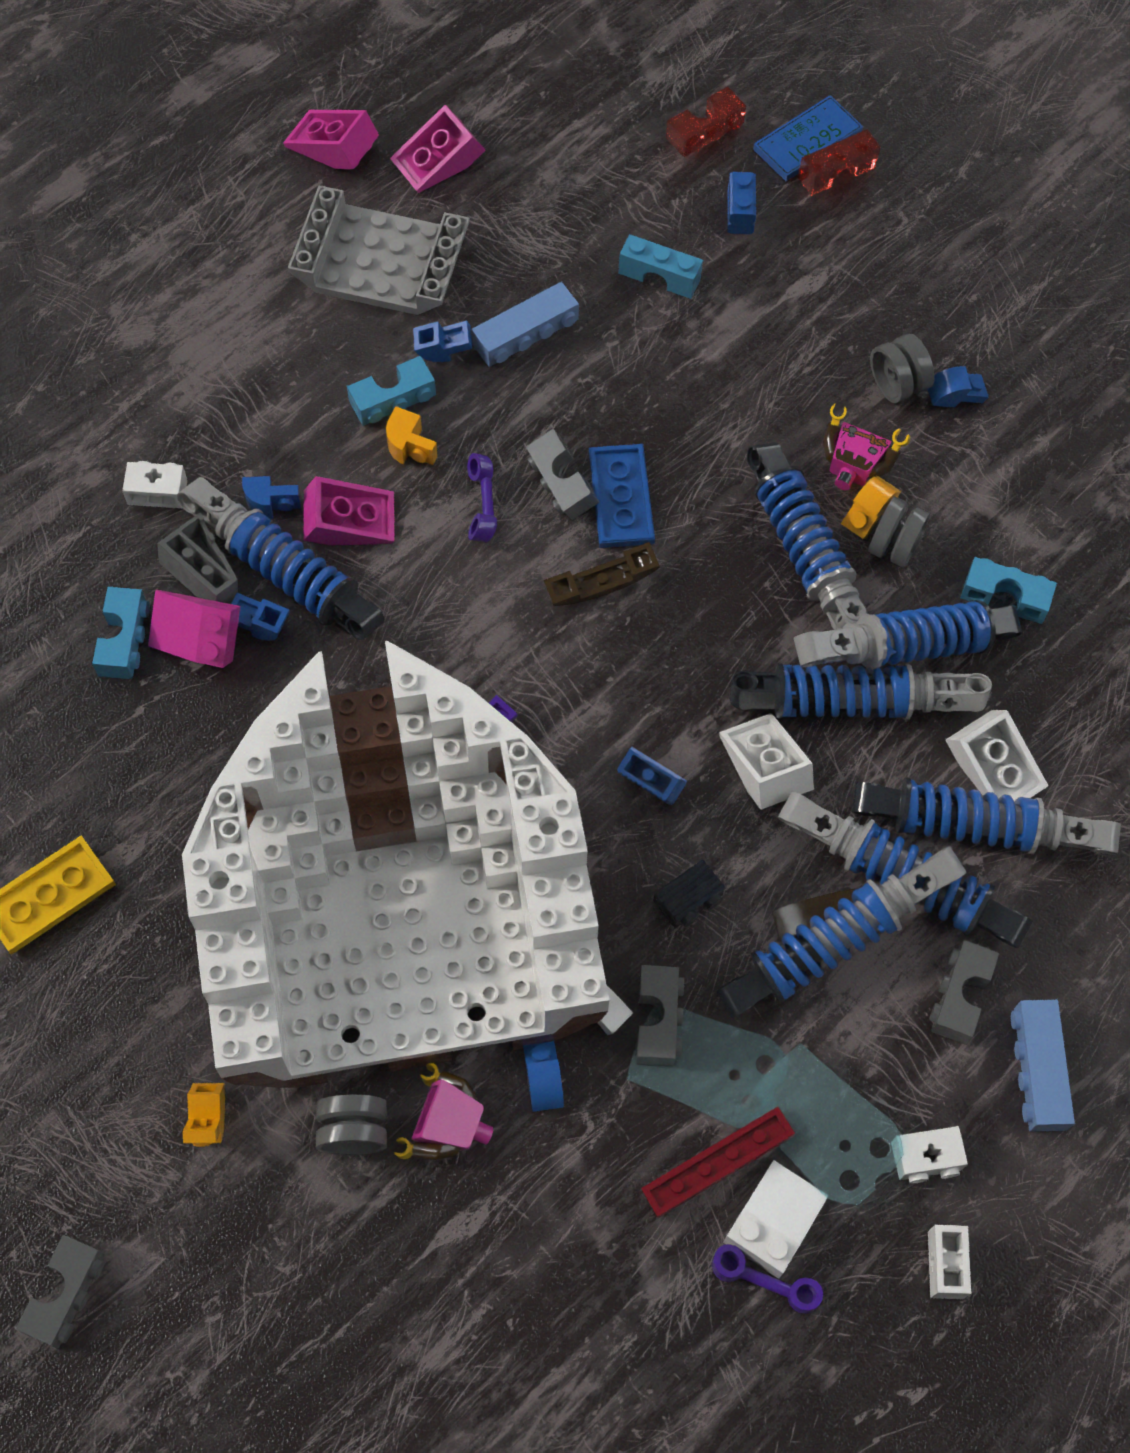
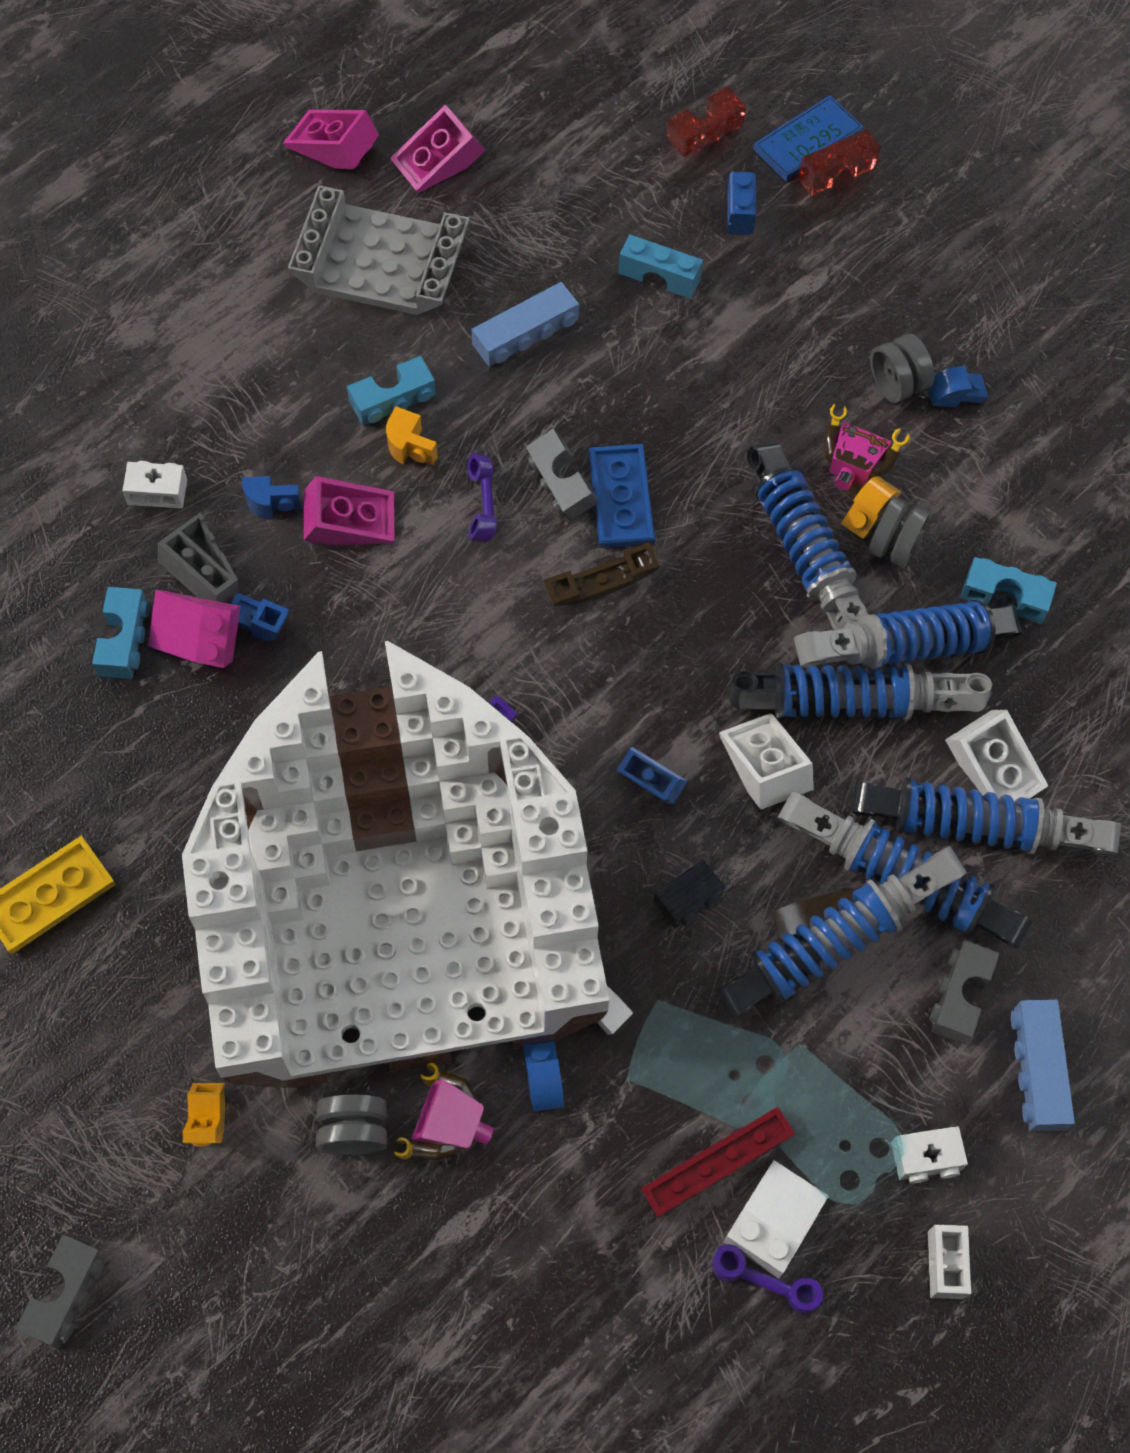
piece [177,477,384,640] -> none
blue brick [413,321,472,362] -> none
dark grey arch [636,965,684,1066] -> none

